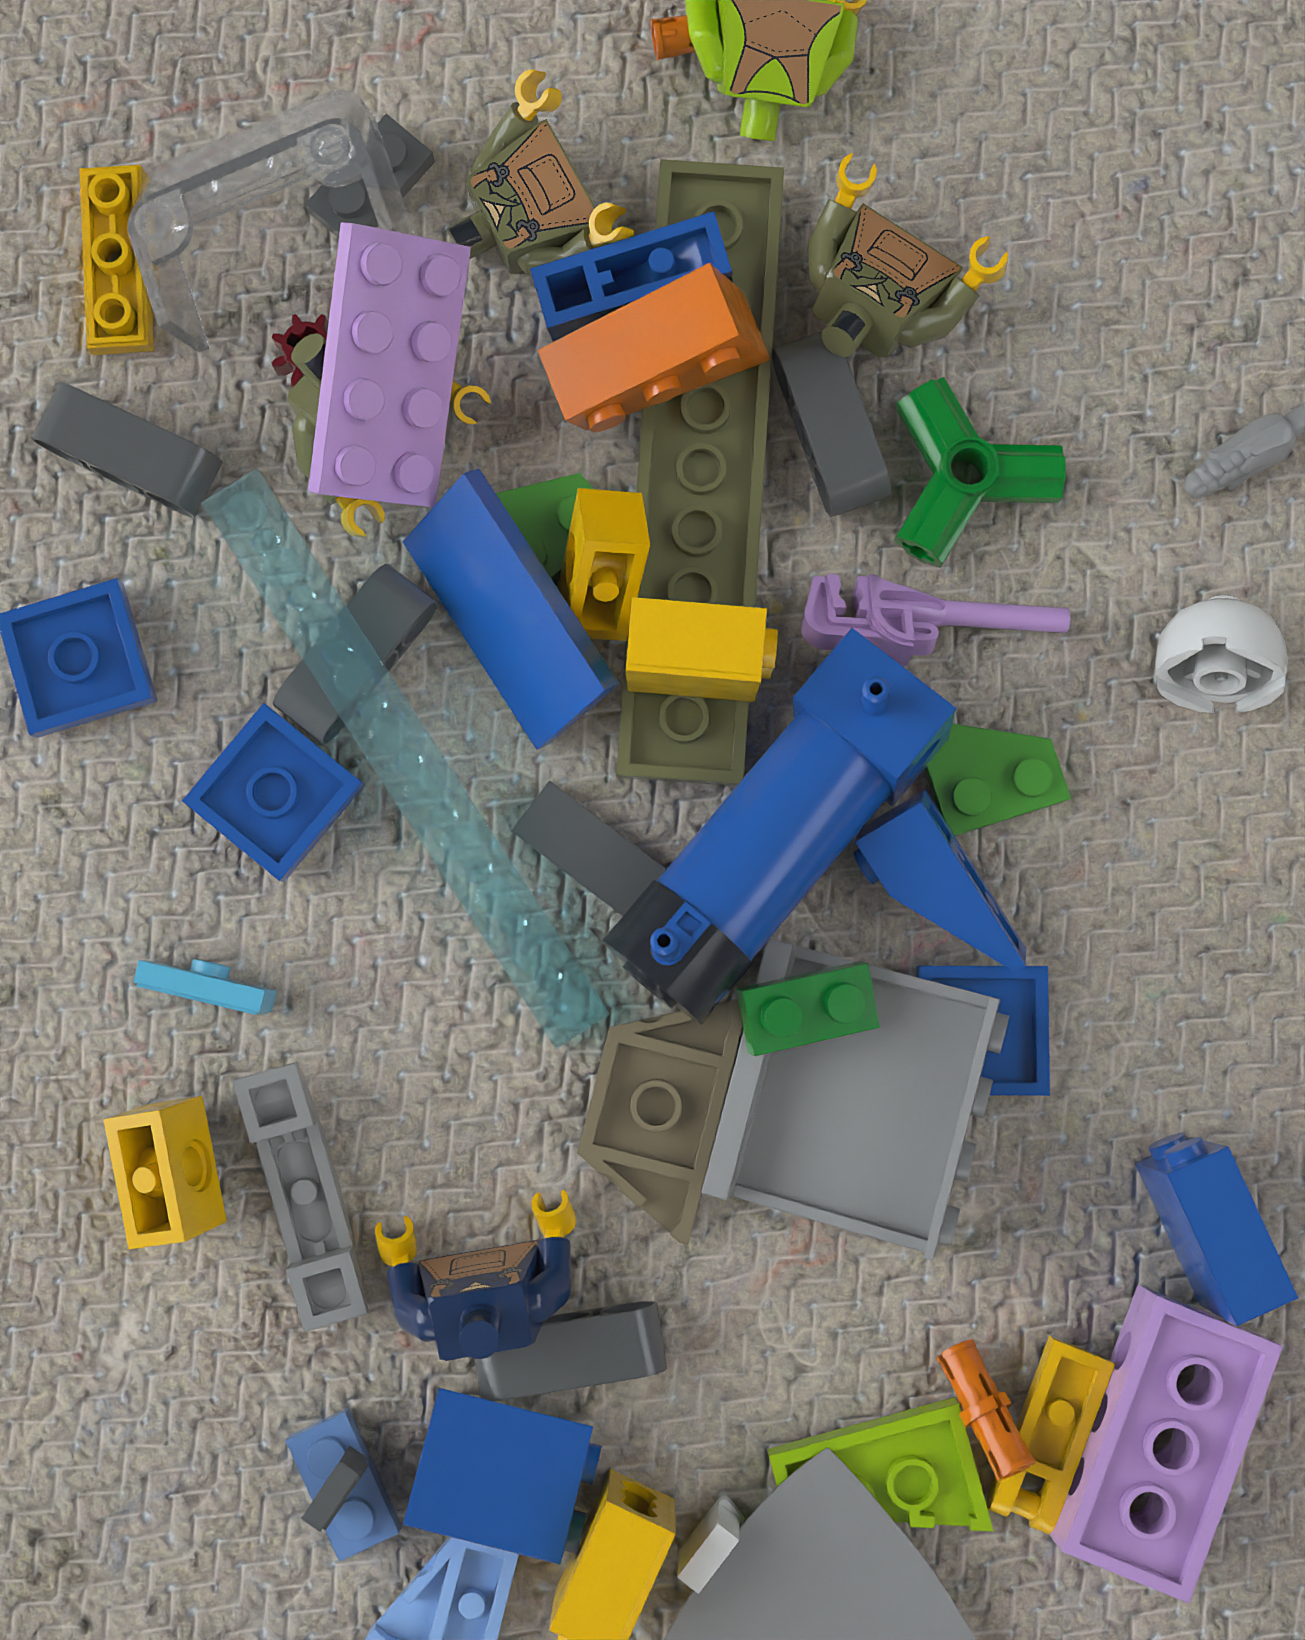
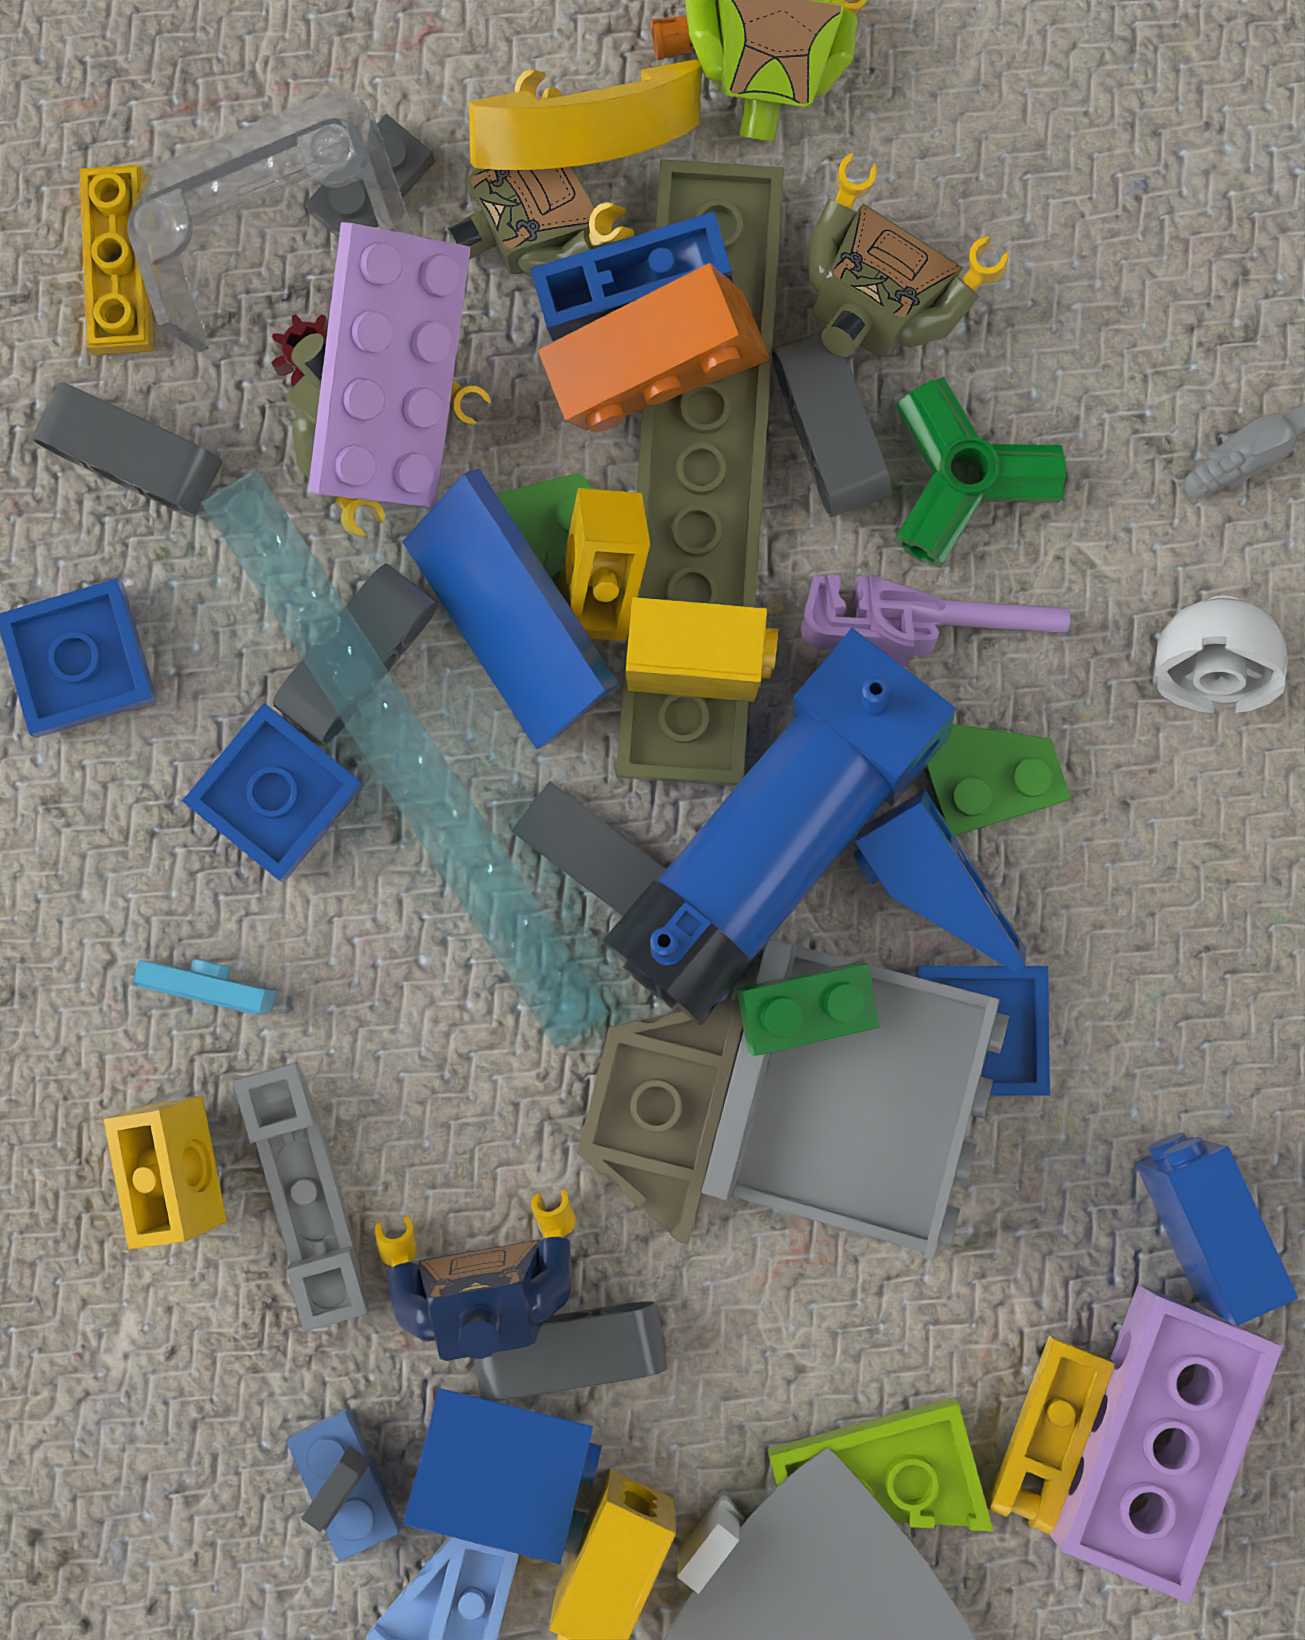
orange pin [936,1339,1036,1482] -> none
none -> yellow slope [469,59,702,170]

